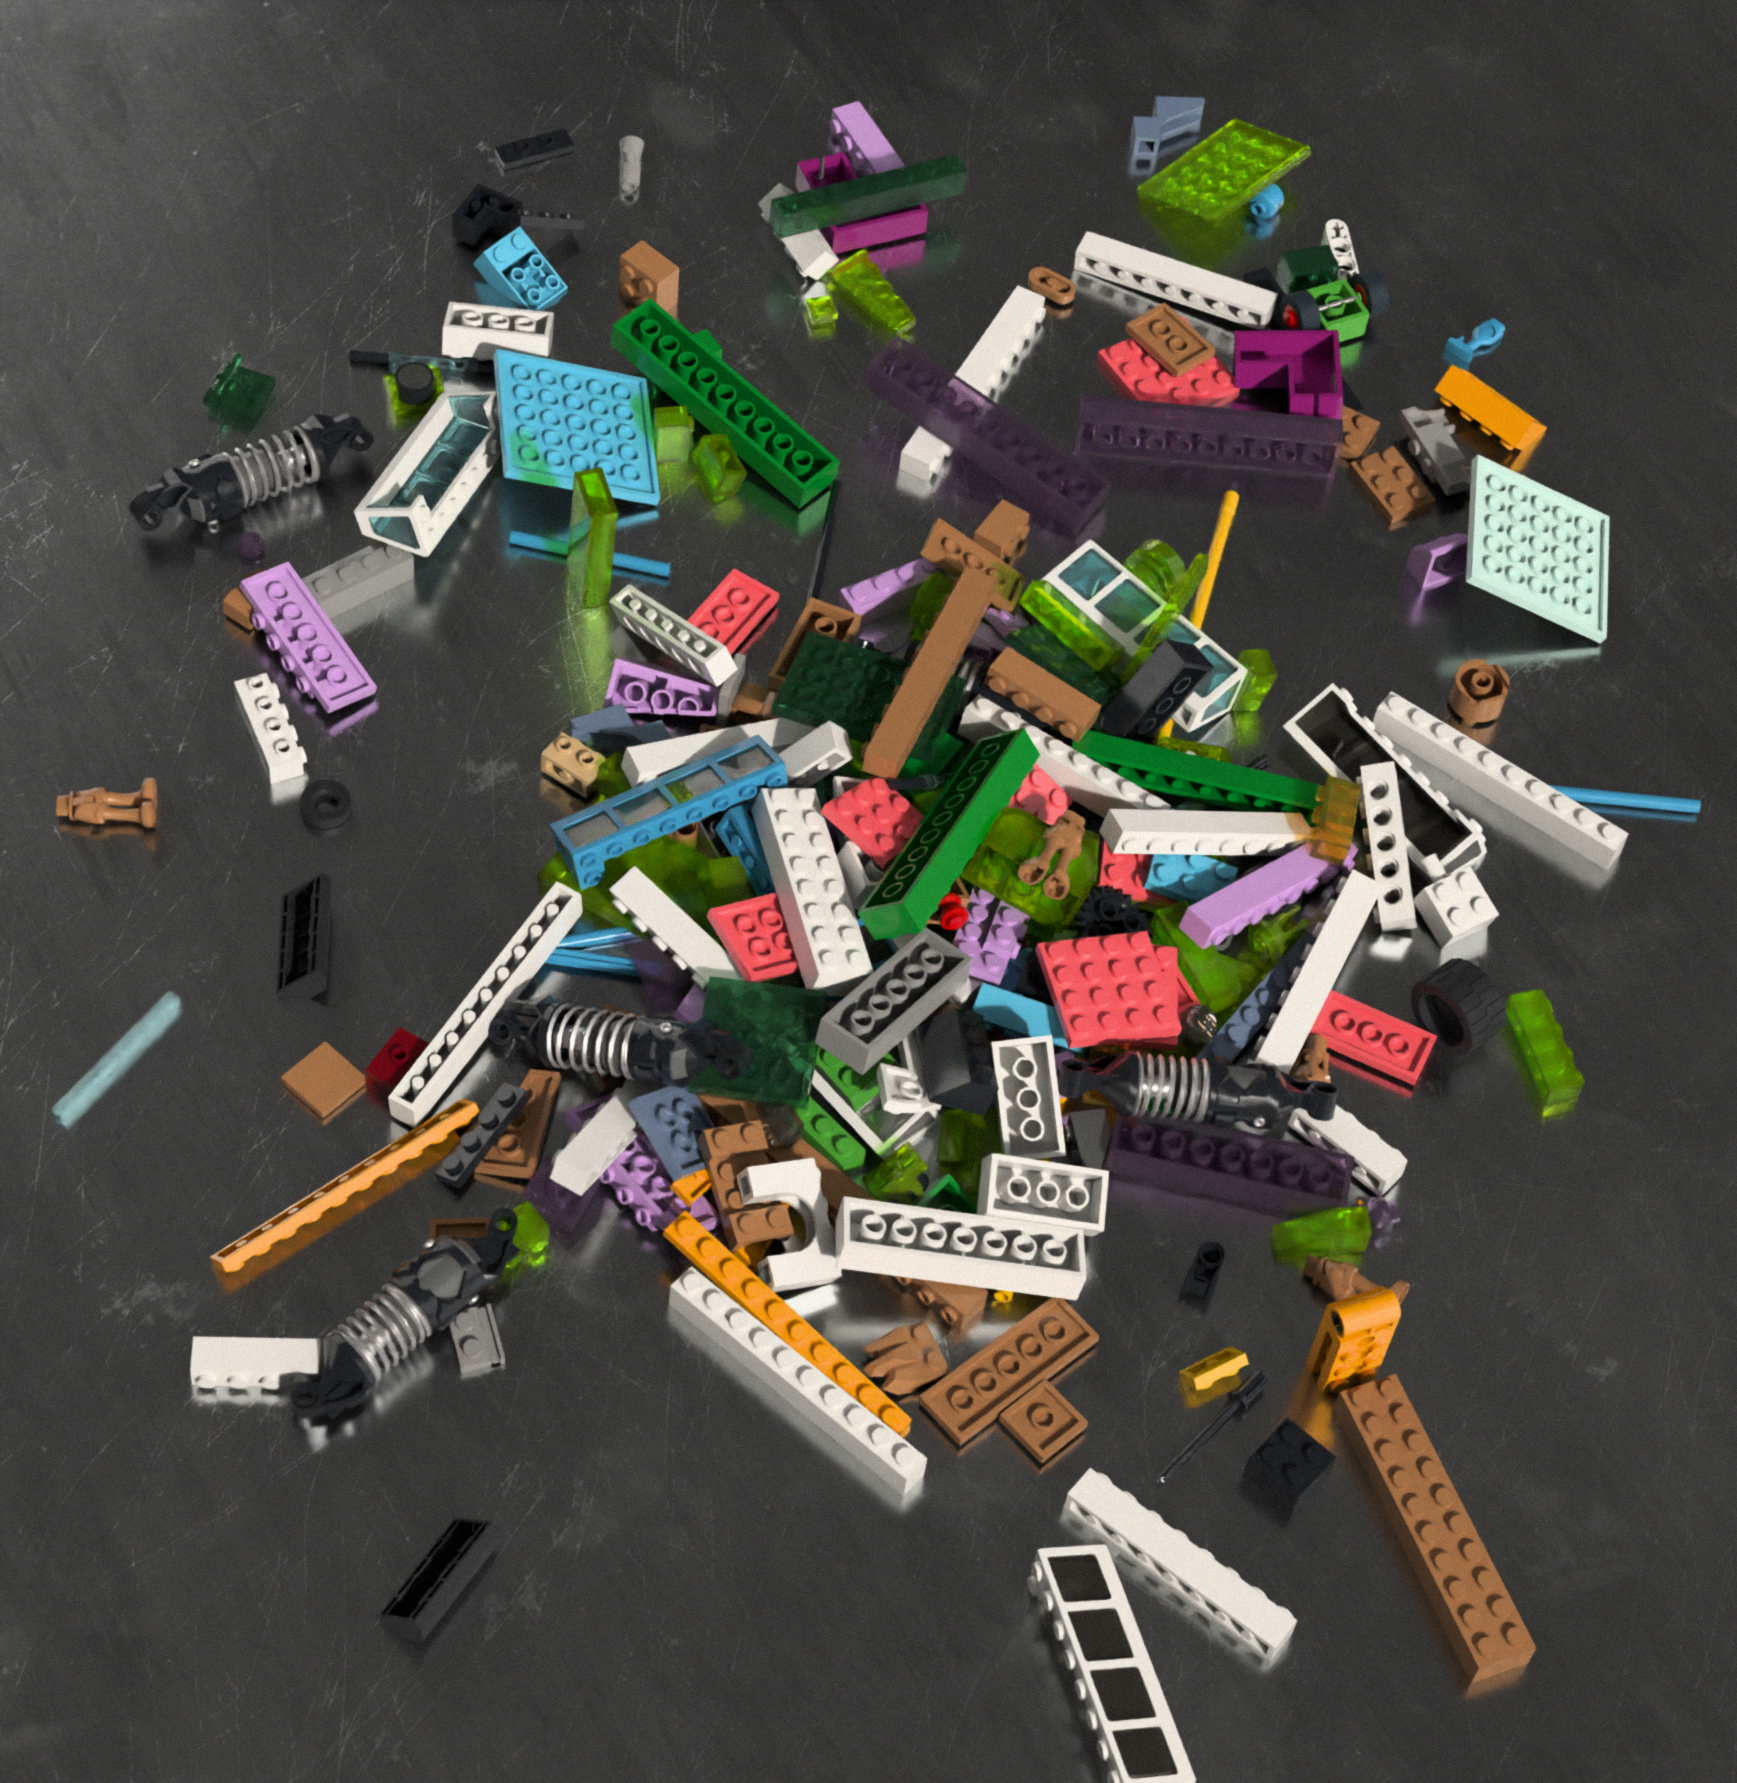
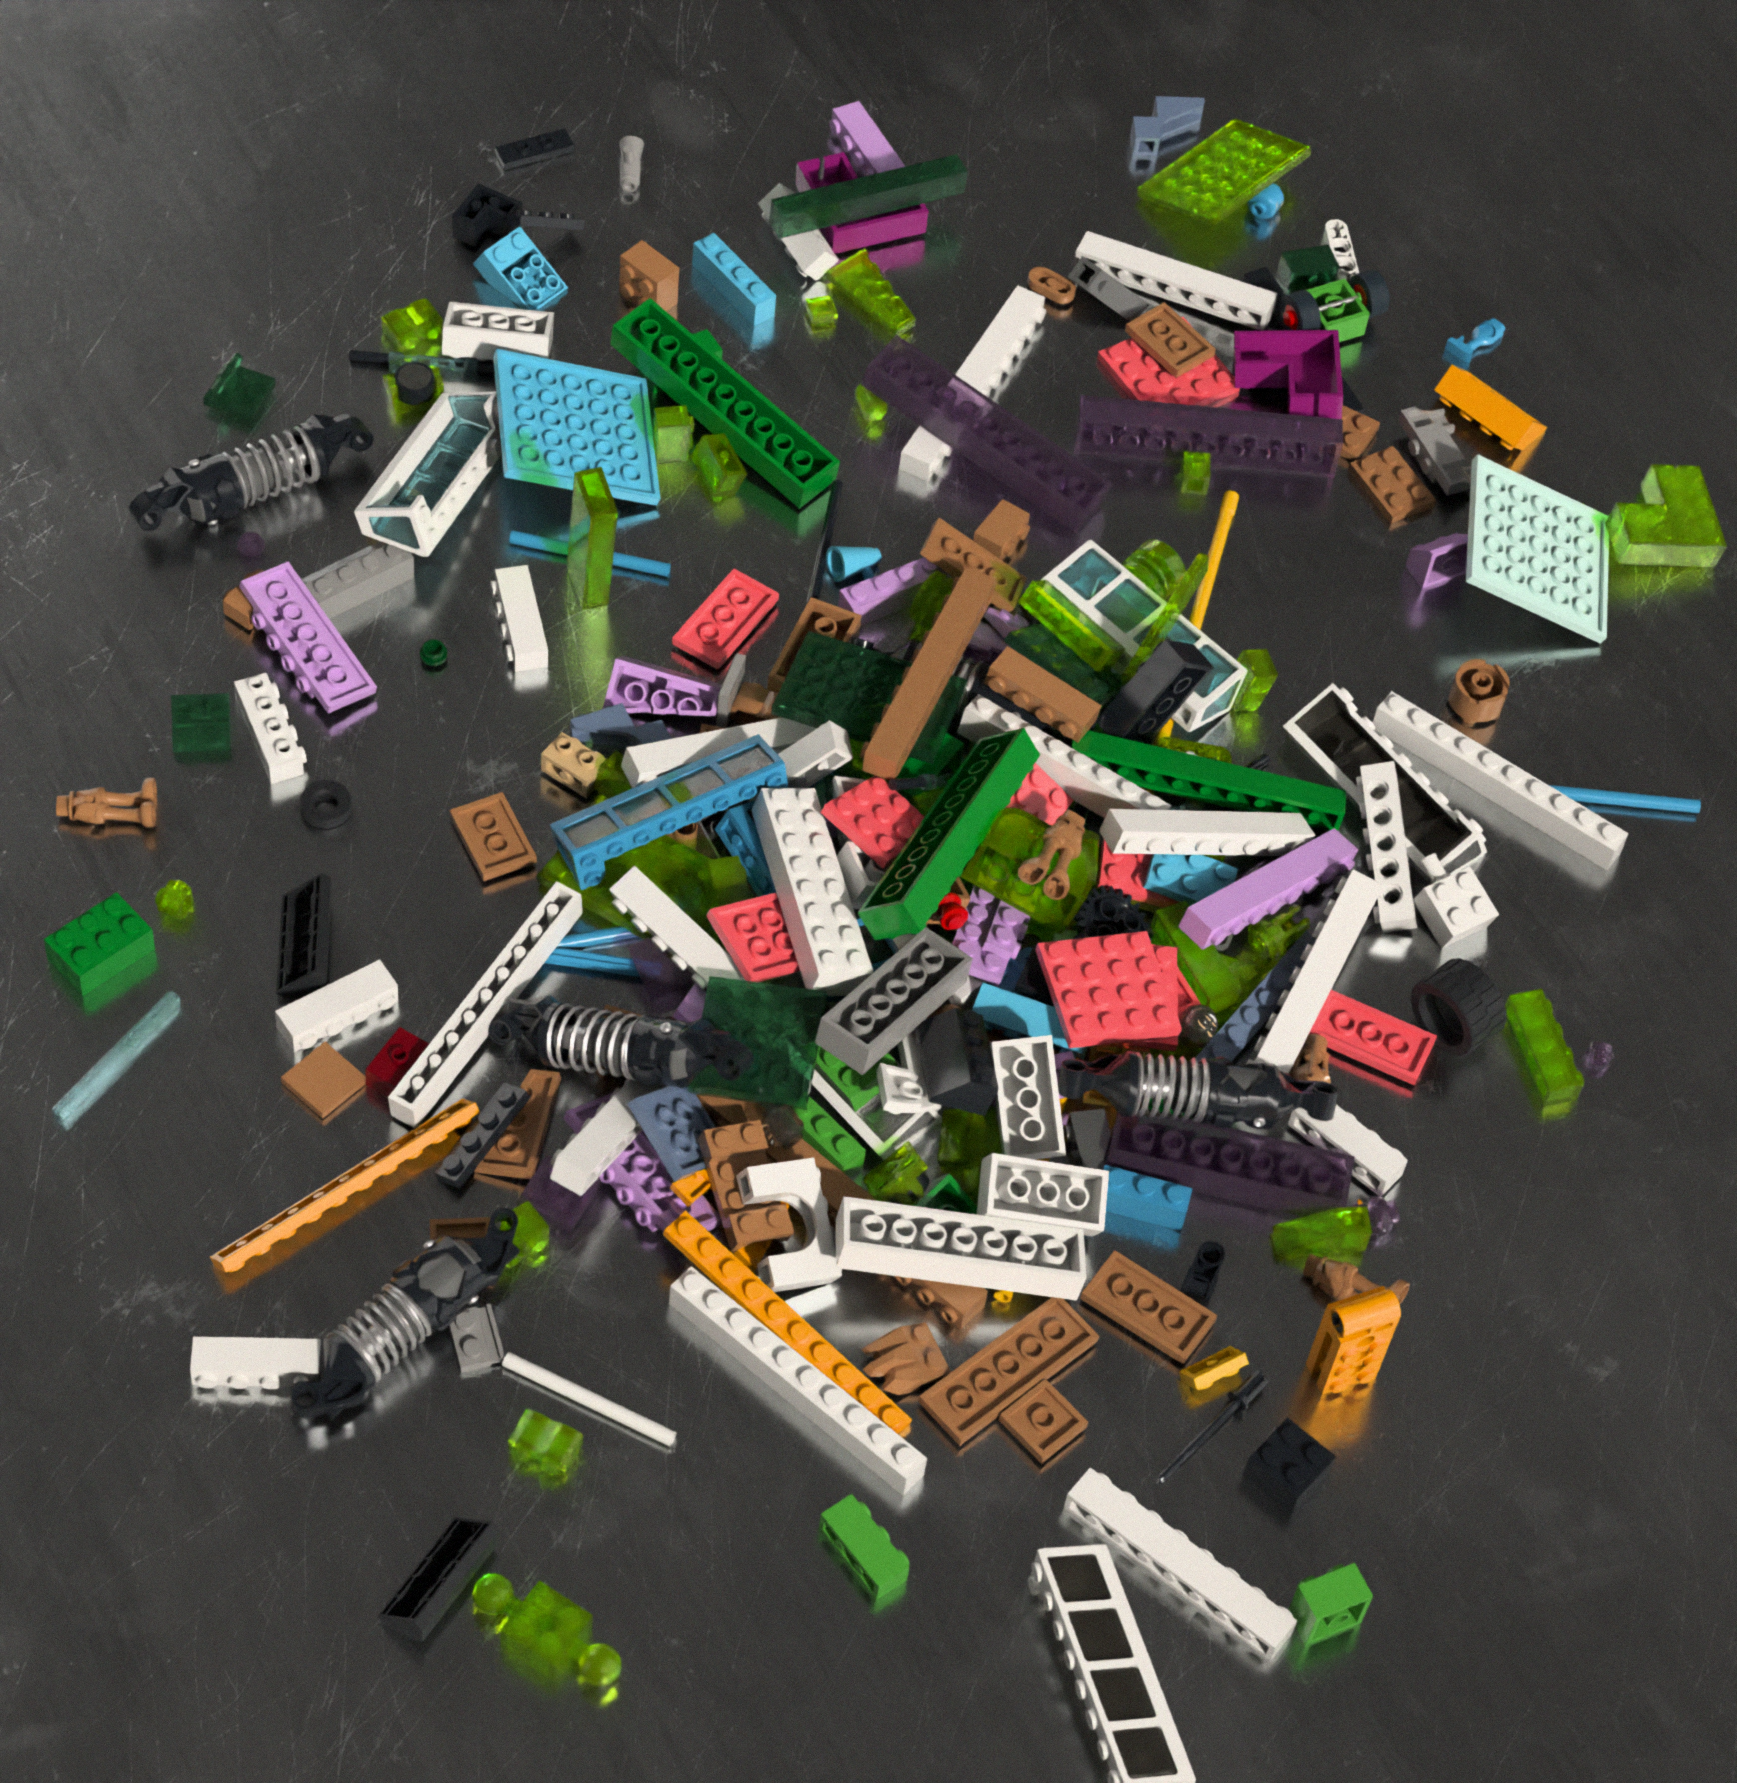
white brick [609,584,737,687] -> none
clear yellow brick [1307,775,1361,865] -> none
medium nougat brick [1334,1374,1536,1684] -> none
none -> green brick [44,892,155,997]
none -> clear neon green plate [155,879,194,920]
none -> clear green plate [171,693,231,753]
none -> white brick [275,960,398,1053]
none -> clear neon green brick [381,298,443,351]
none -> dark green plate [420,639,448,666]
none -> medium nougat plate [450,792,537,882]
none -> clear neon green brick [472,1573,622,1686]
none -> white brick [490,565,548,672]
none -> white piece [502,1352,677,1447]
none -> clear neon green brick [508,1409,583,1476]
none -> medium azure brick [692,233,776,327]
none -> bright green brick [819,1494,910,1600]
none -> medium azure piece [826,546,882,582]
none -> clear neon green brick [855,381,888,421]
none -> dark grey slope [1067,256,1149,322]
none -> medium nougat plate [1080,1250,1218,1365]
none -> dark azure brick [1103,1165,1193,1231]
none -> clear neon green brick [1180,451,1211,495]
none -> bright green brick [1288,1563,1373,1645]
none -> clear purple plate [1586,1042,1615,1066]
none -> clear neon green piece [1605,464,1727,567]

